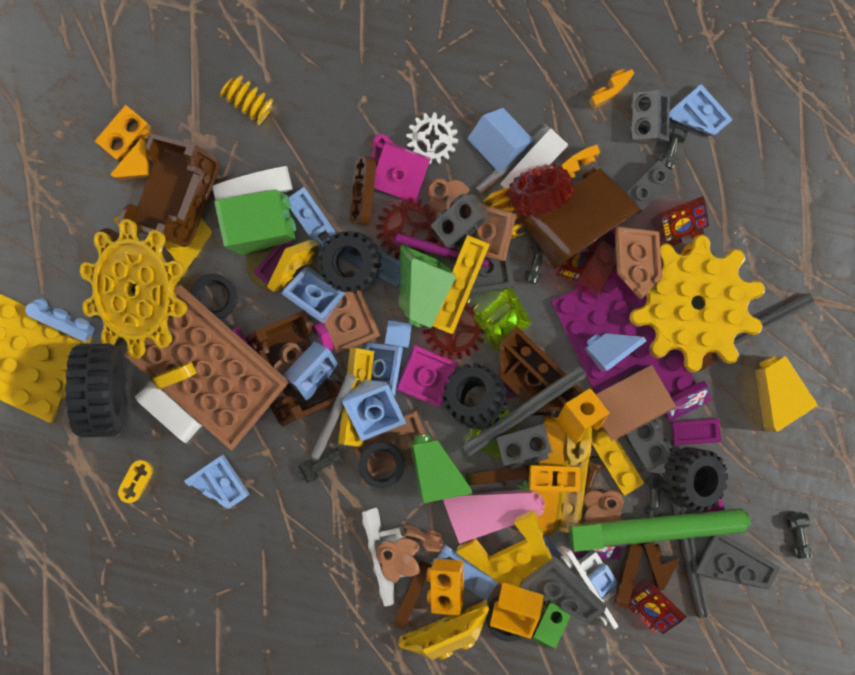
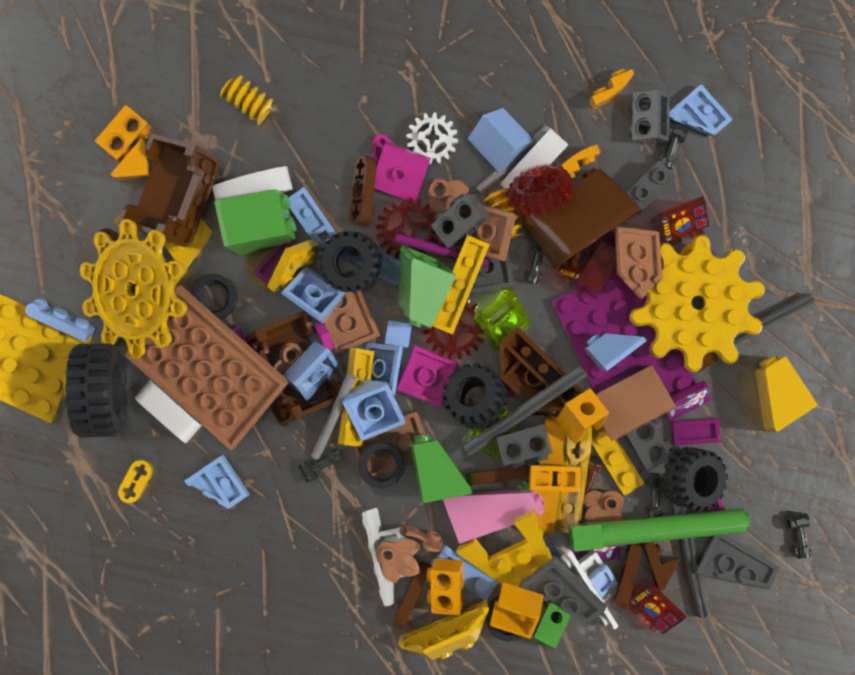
yellow beam [152,362,197,389] -> none

